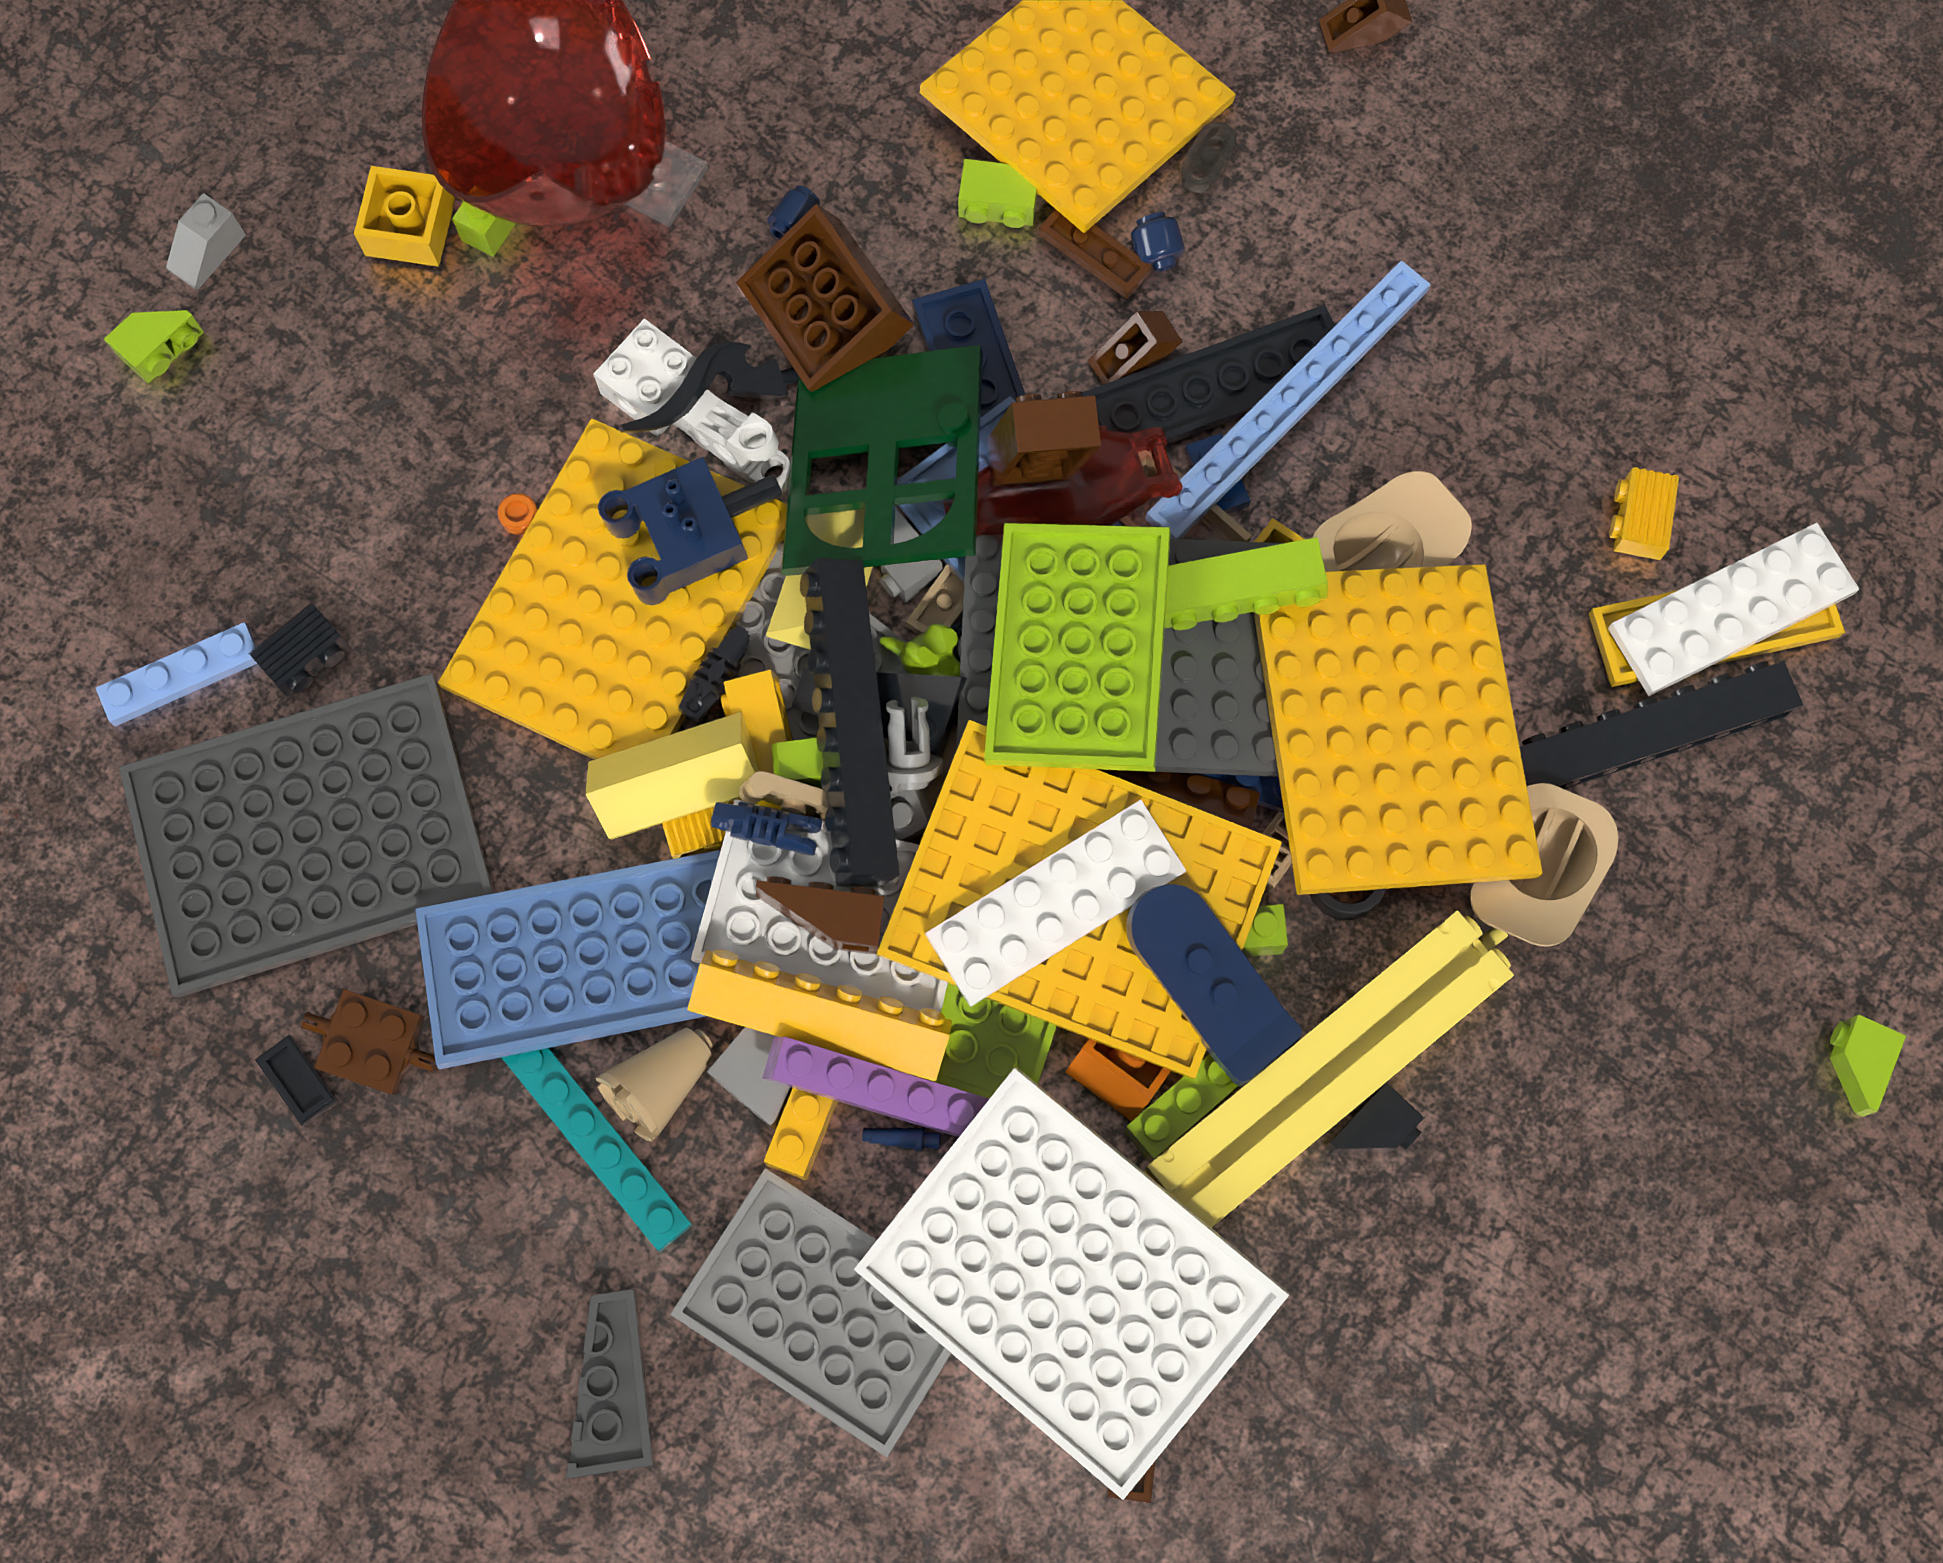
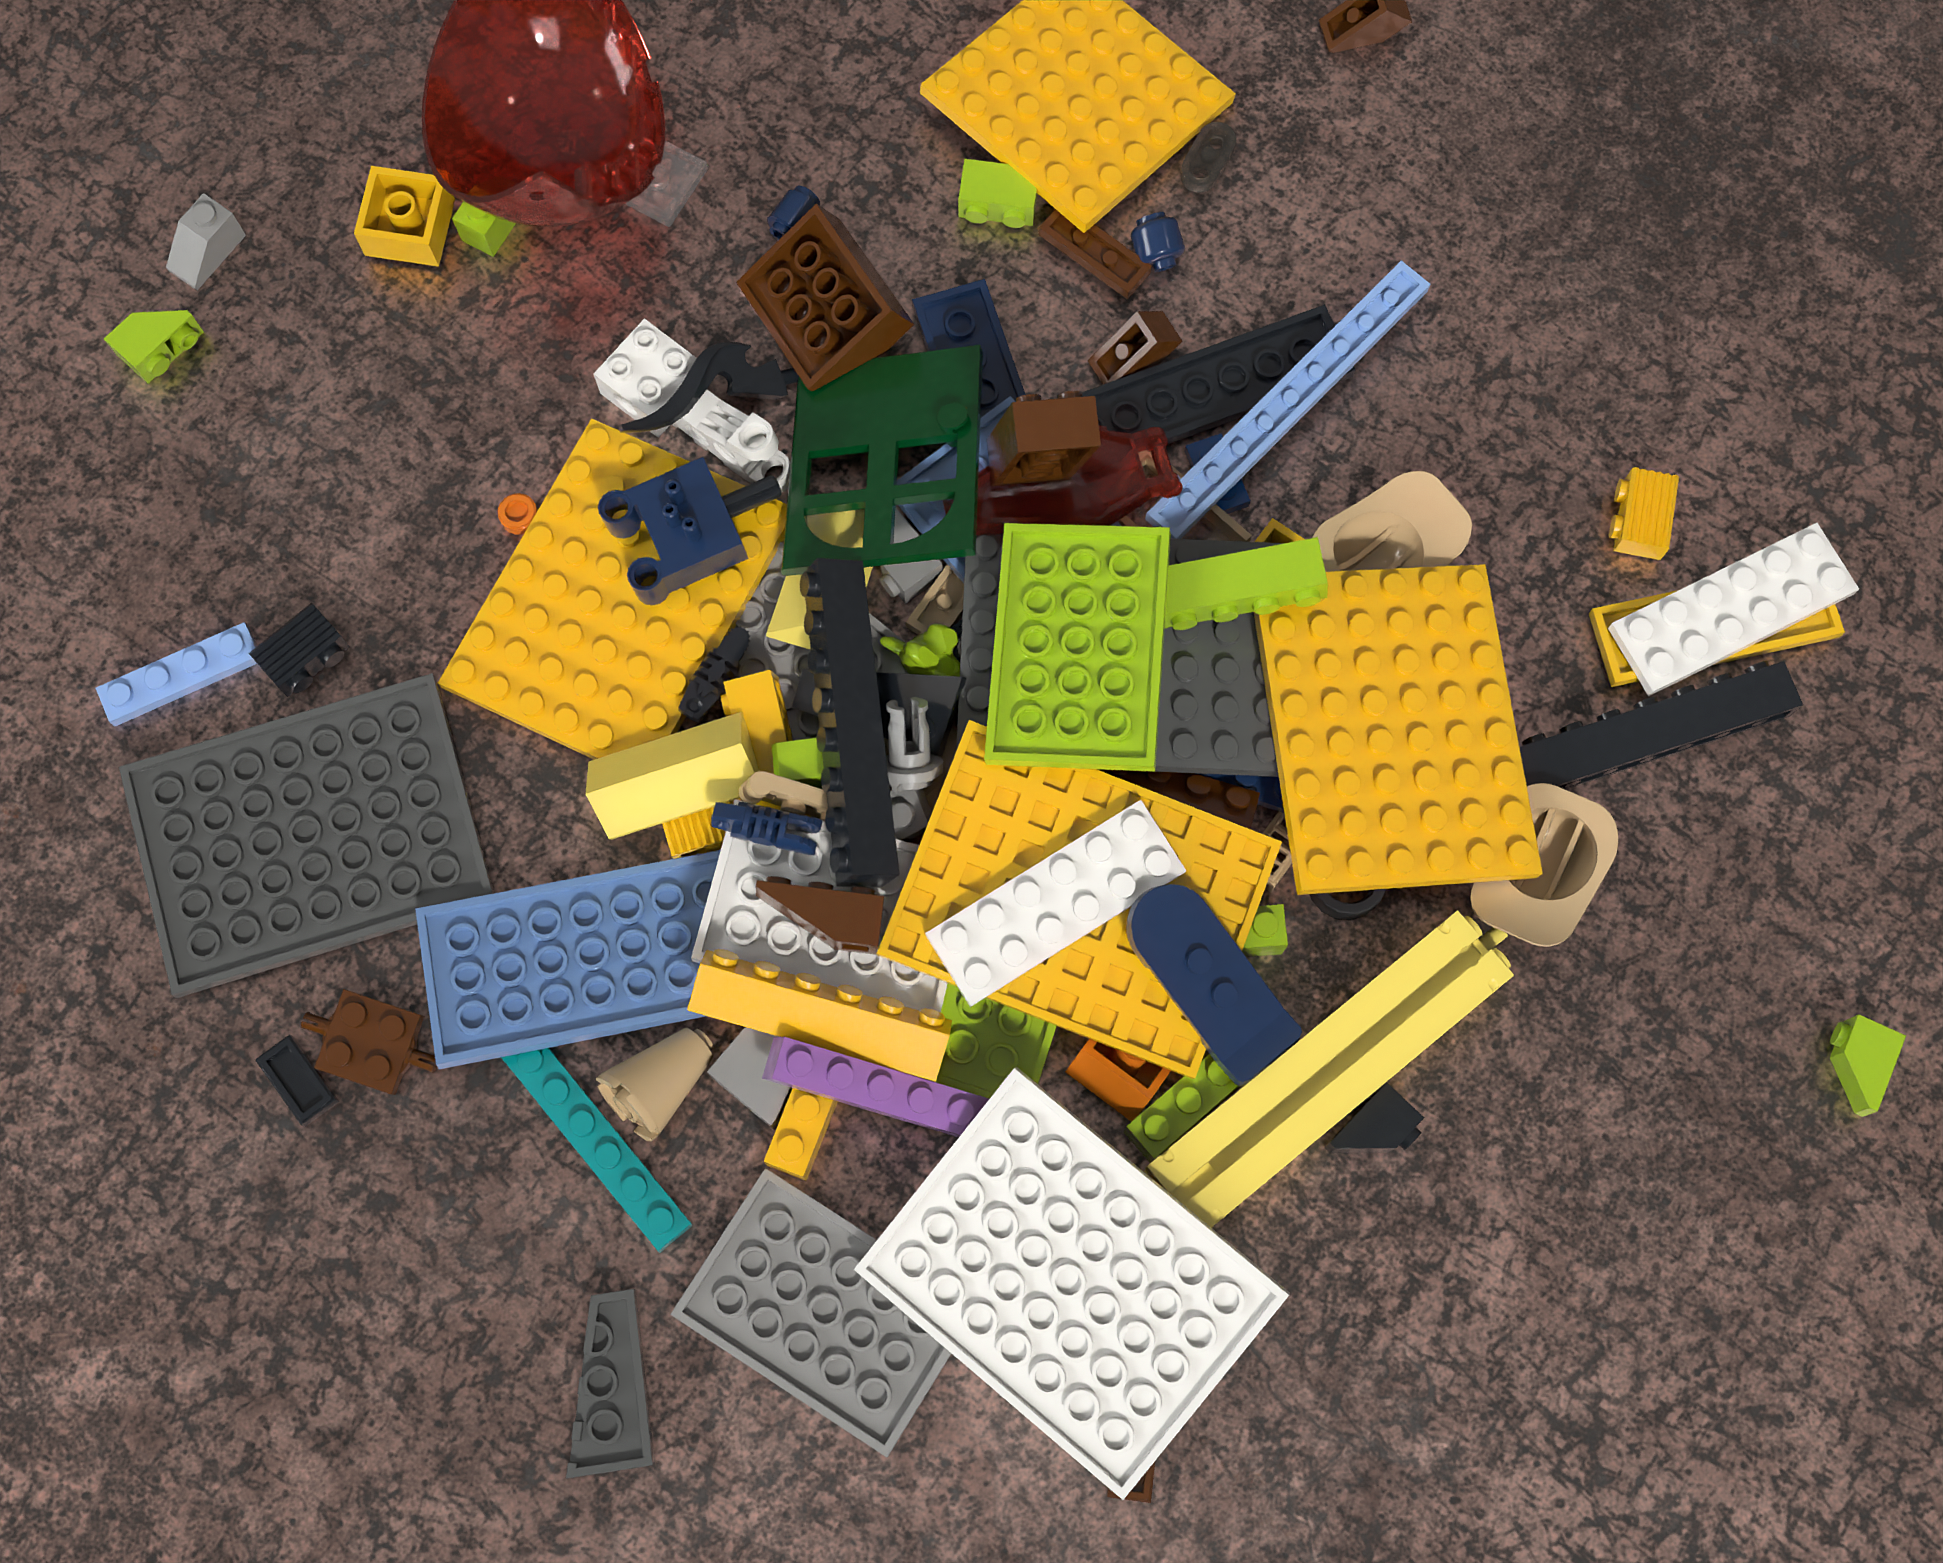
dark blue animal [862,1127,941,1152] -> none

